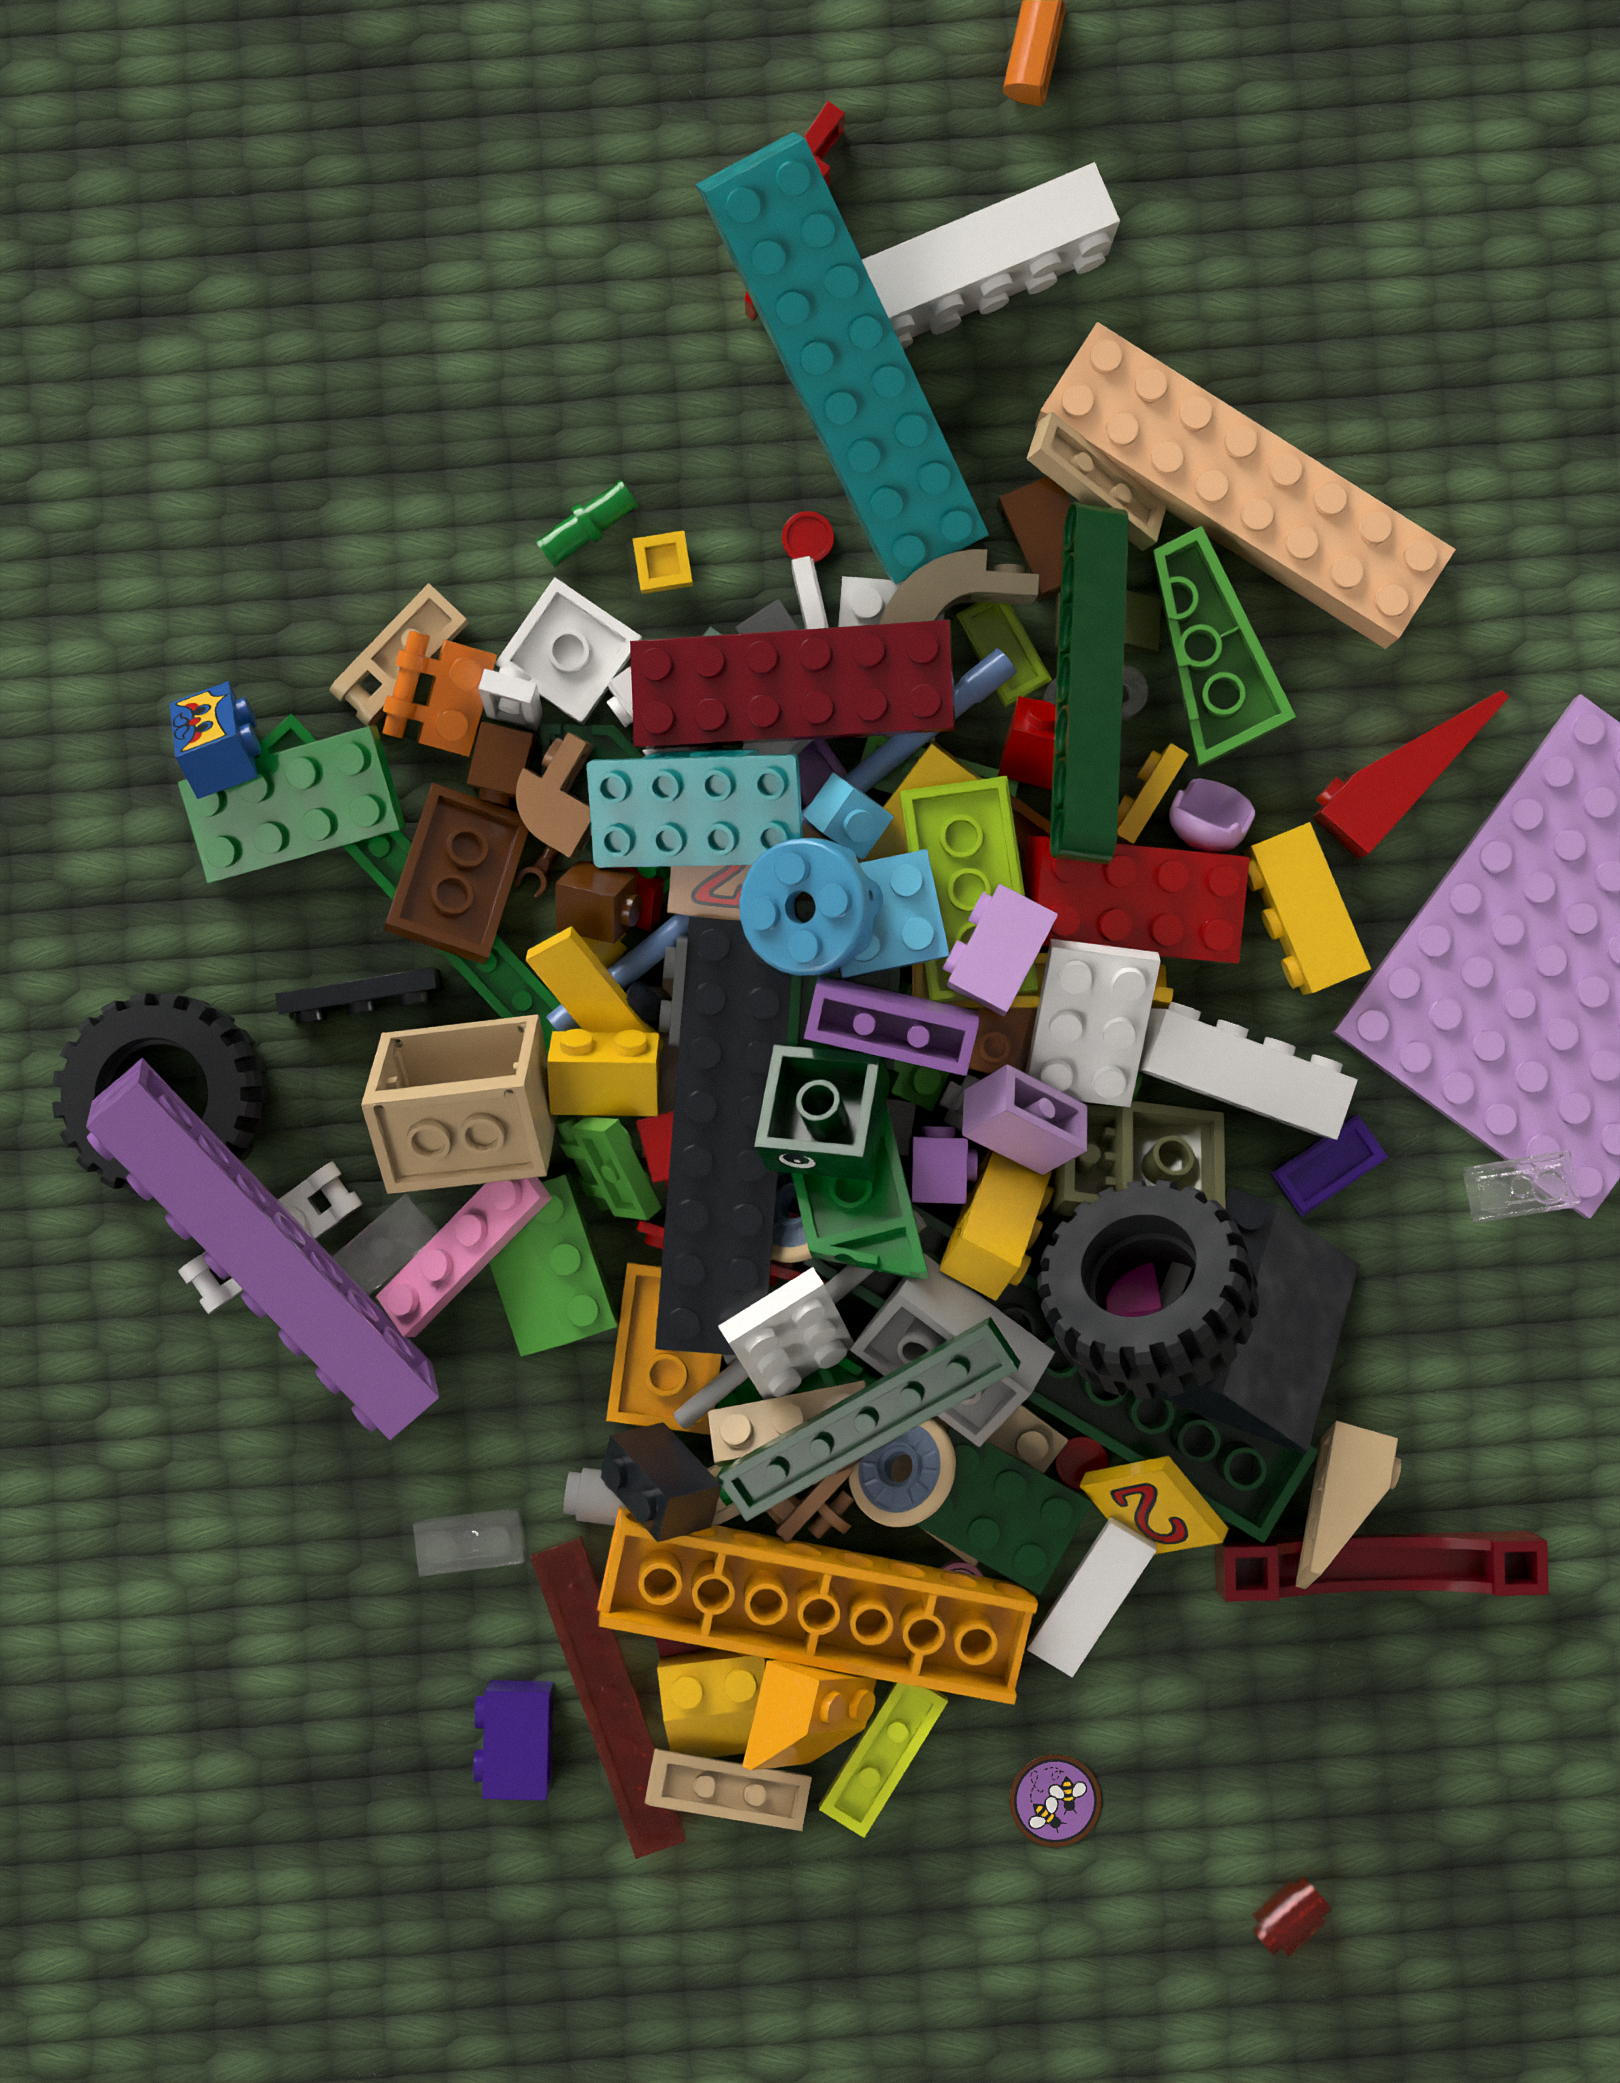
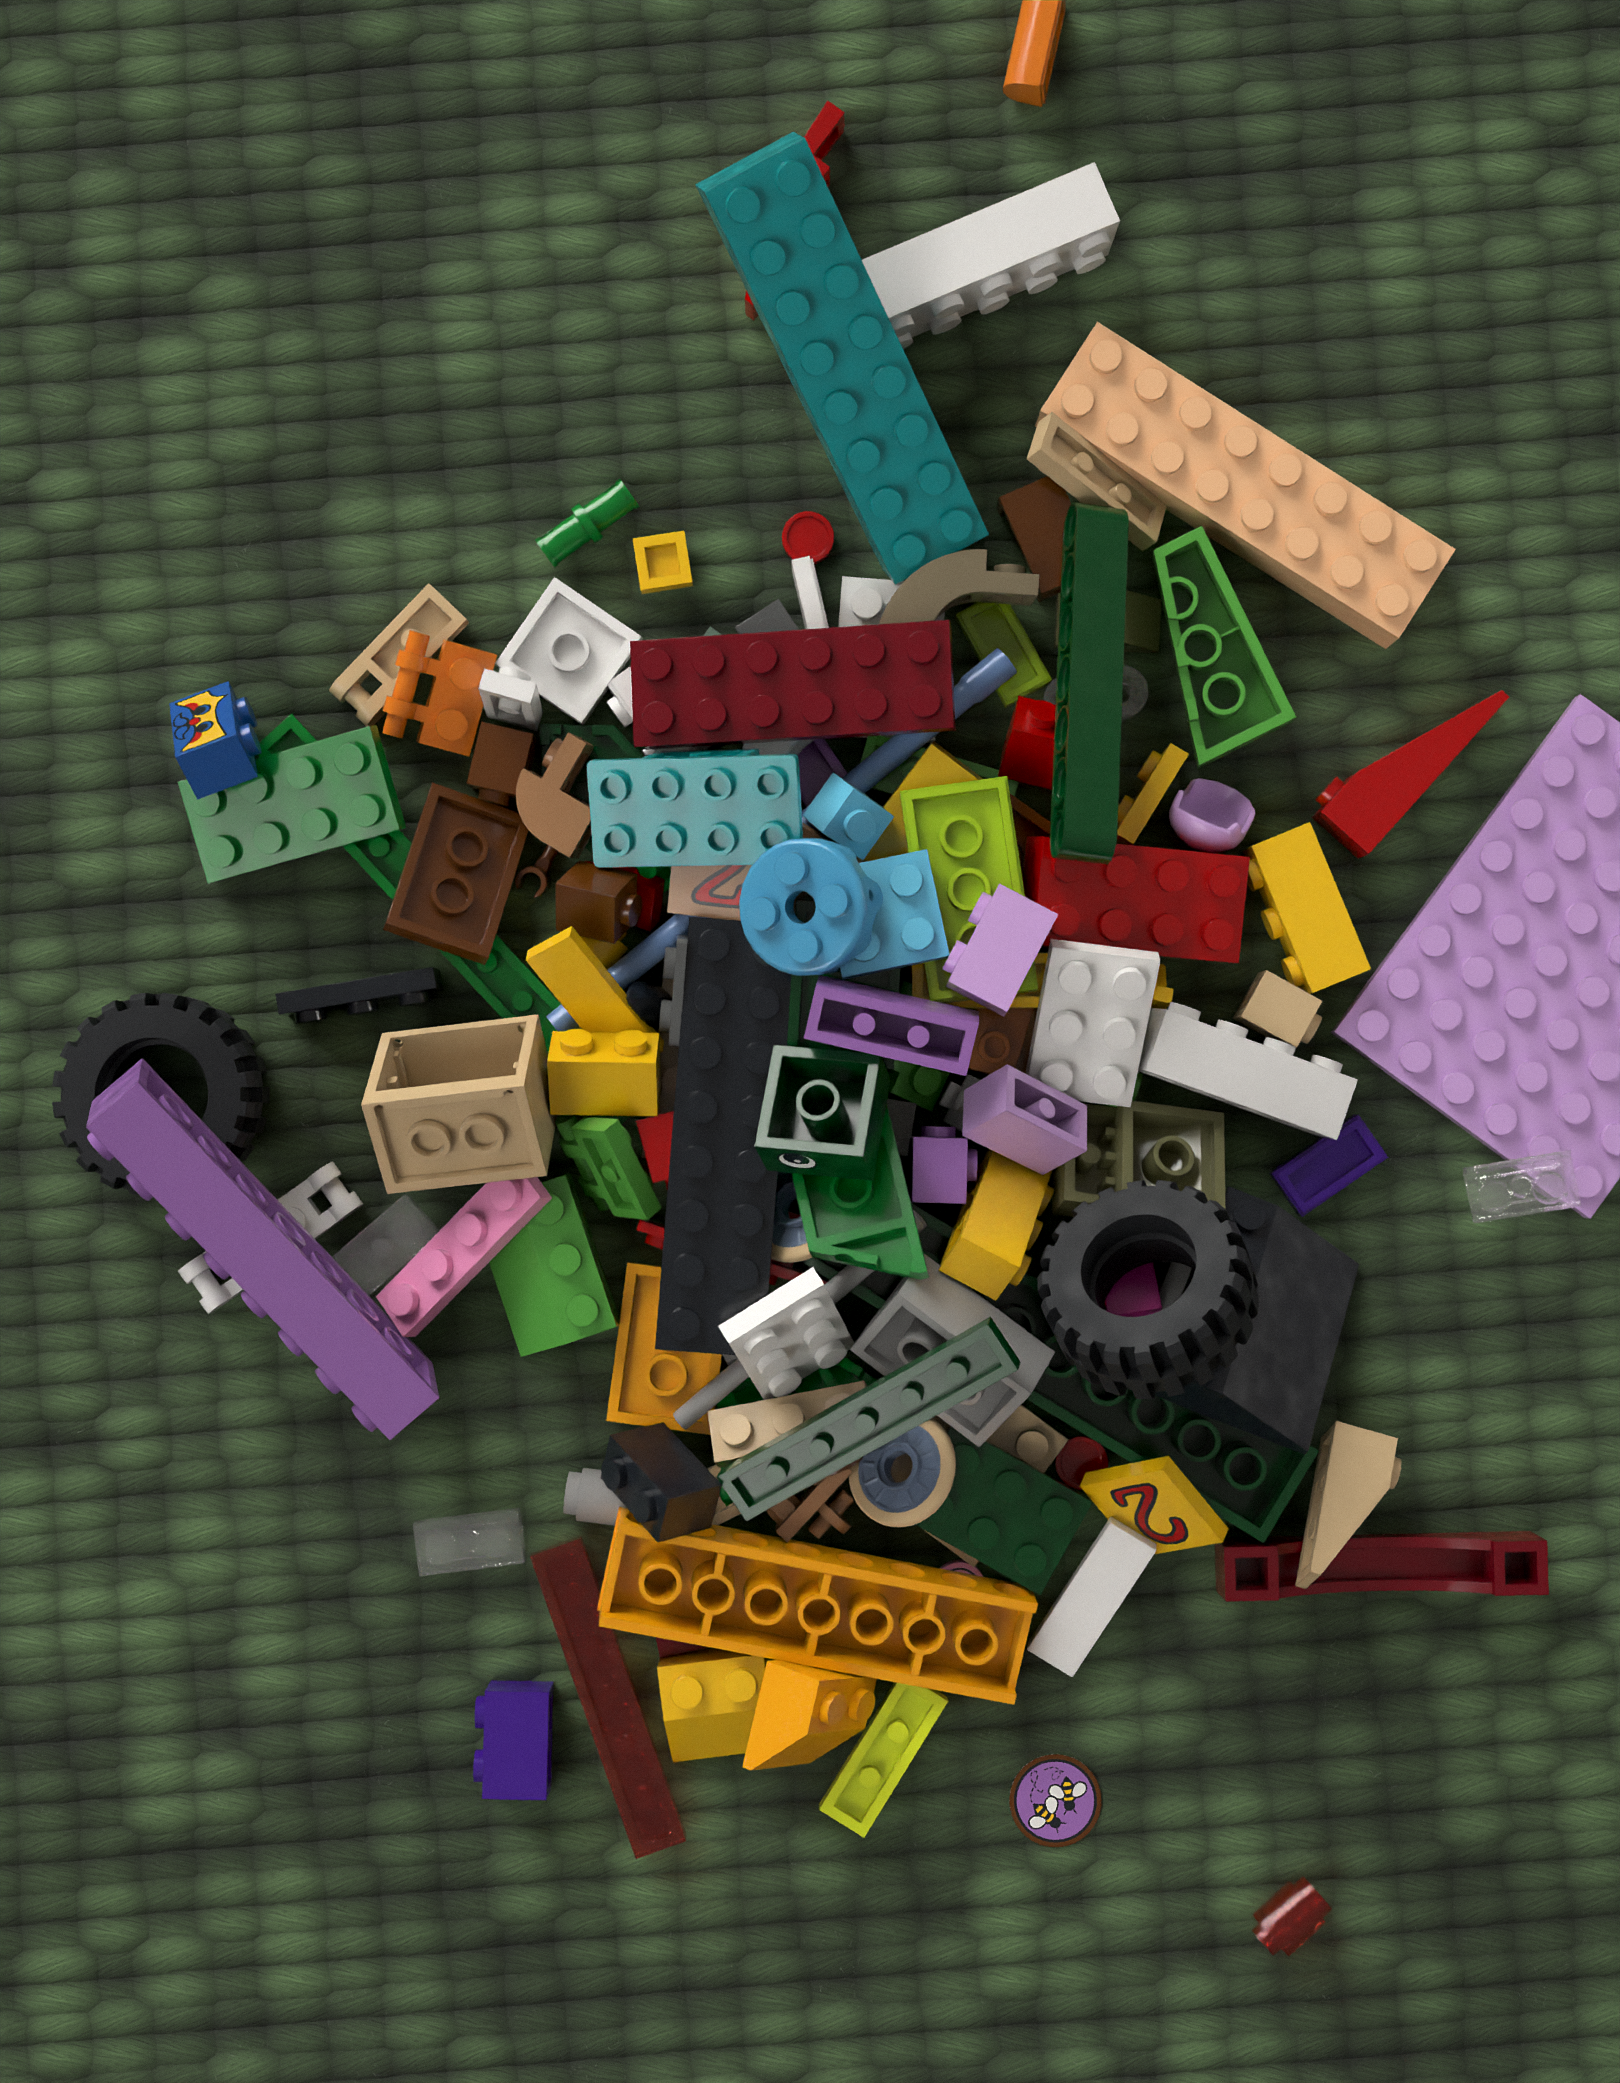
tan plate [644,1749,812,1831] -> none
none -> tan brick [1233,970,1322,1048]

